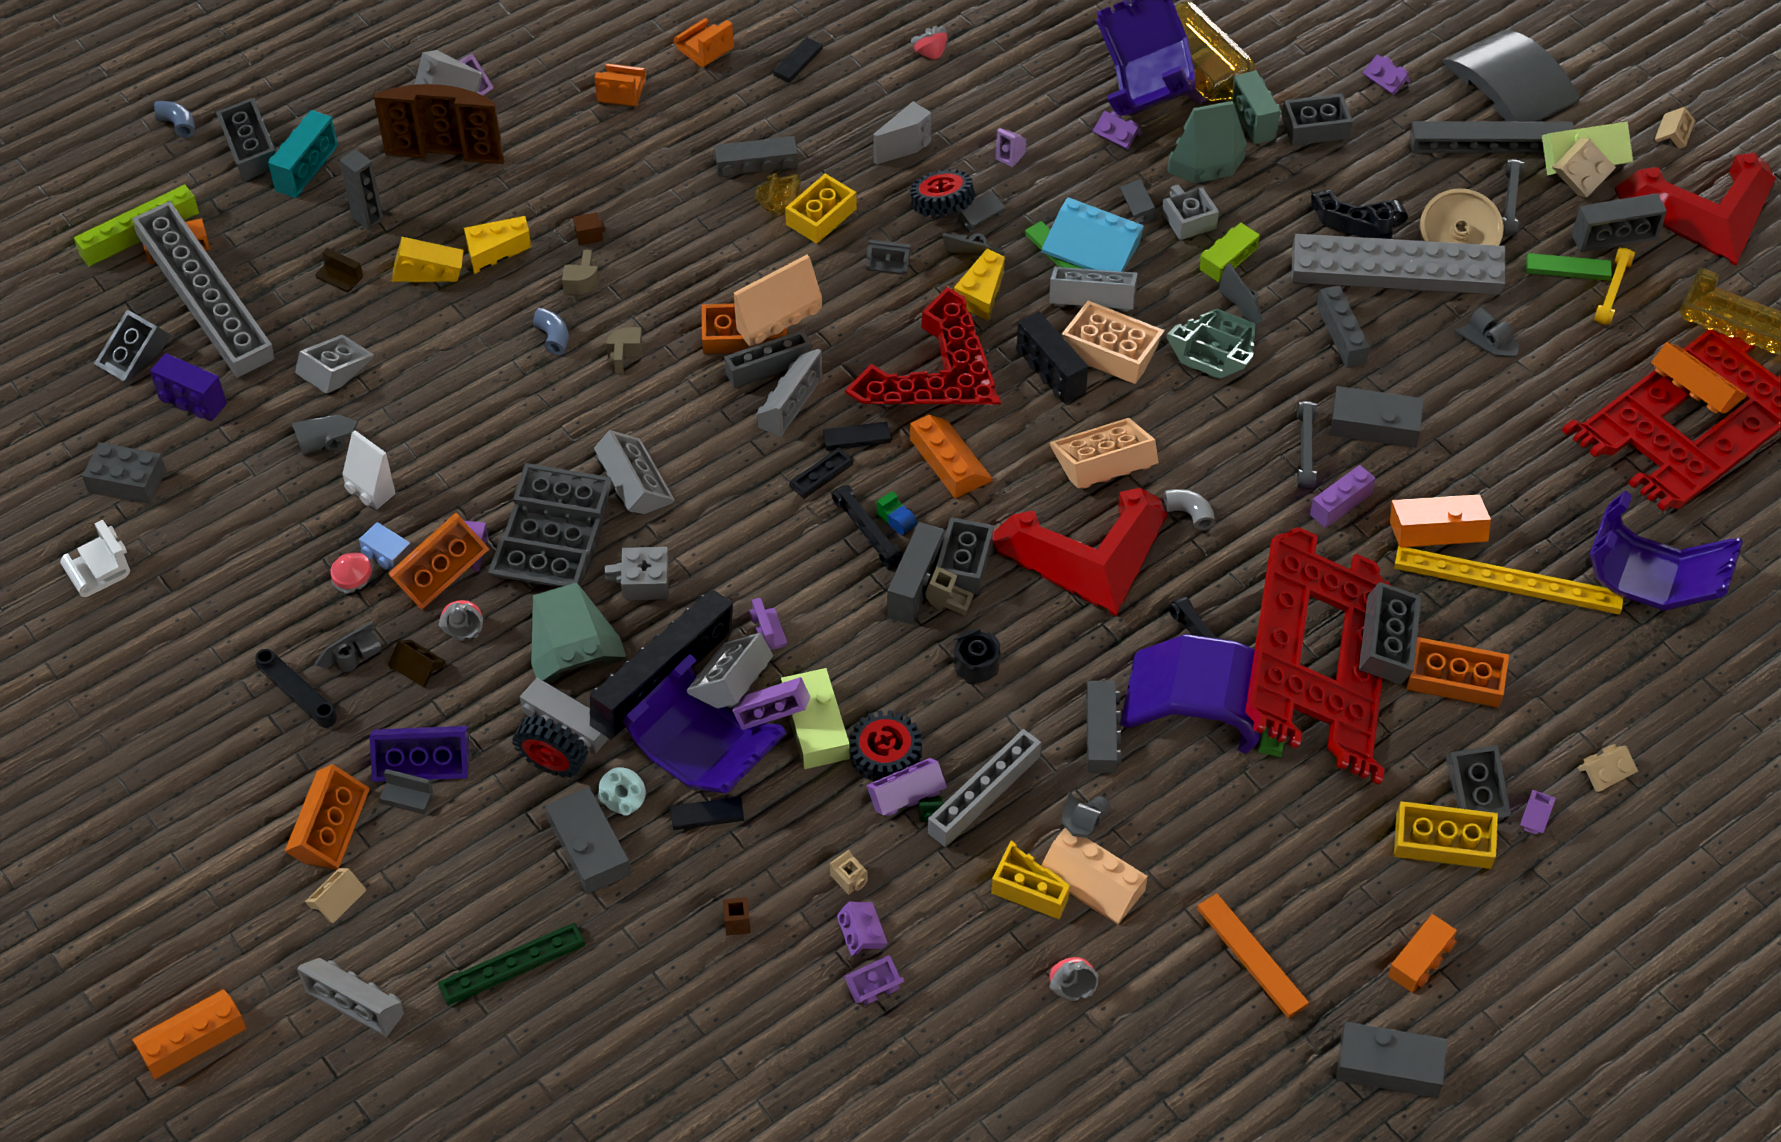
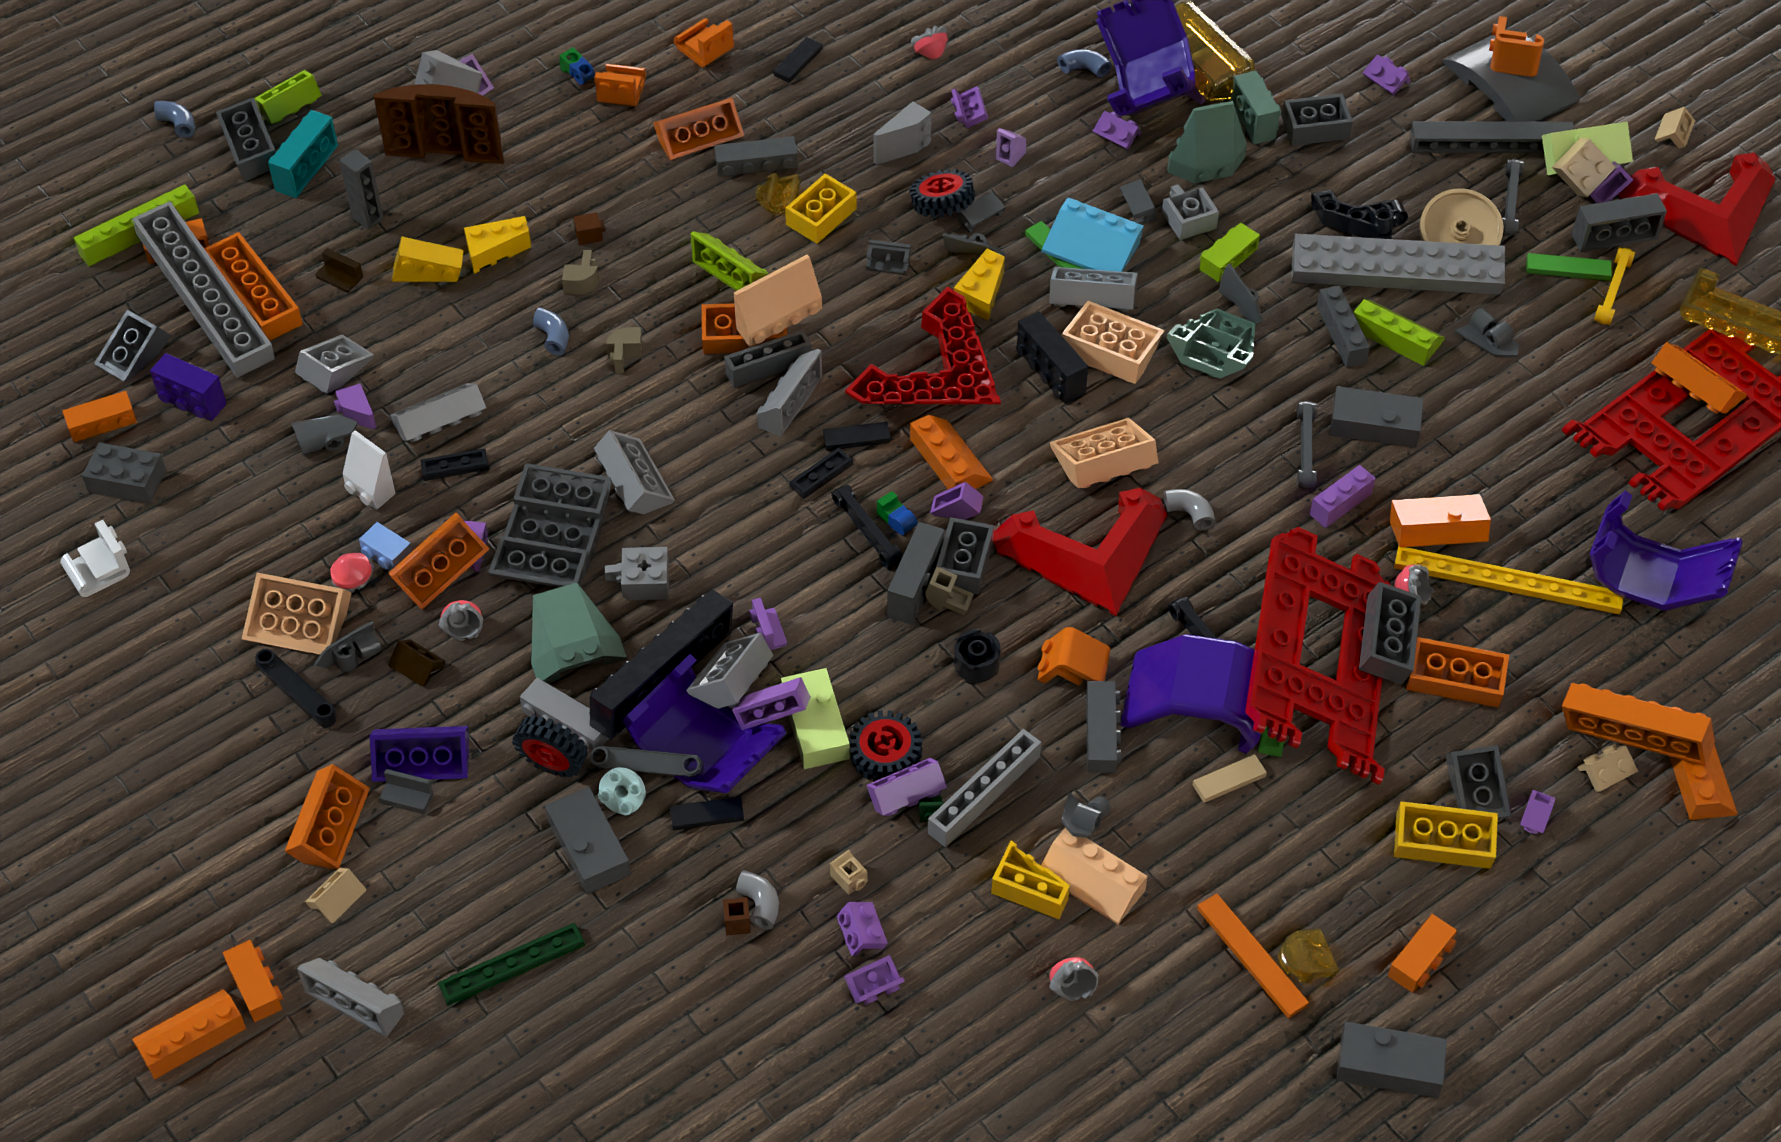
none -> orange brick [62,391,137,443]
none -> orange brick [204,232,303,341]
none -> orange brick [222,940,283,1023]
none -> light nougat slope [242,573,351,655]
none -> lime brick [254,70,322,124]
none -> medium lavender slope [334,384,376,429]
none -> light grey slope [389,383,486,443]
none -> black tile [420,448,489,481]
none -> blue leg [560,47,595,85]
none -> dark grey piece [590,746,704,778]
none -> orange slope [653,98,744,160]
none -> lime slope [690,231,769,291]
none -> light grey cylinder [736,870,780,929]
none -> medium lavender slope [930,482,984,520]
none -> medium lavender bracket [951,86,988,128]
none -> orange piece [1037,627,1111,686]
none -> sand blue cylinder [1057,49,1112,77]
none -> tan tile [1192,754,1267,803]
none -> clear yellow slope [1278,929,1339,983]
none -> lime slope [1353,299,1445,366]
none -> light grey hair [1394,564,1434,605]
none -> orange piece [1489,16,1544,77]
none -> orange brick [1562,683,1715,765]
none -> medium lavender slope [1590,161,1633,203]
none -> orange slope [1669,745,1738,820]

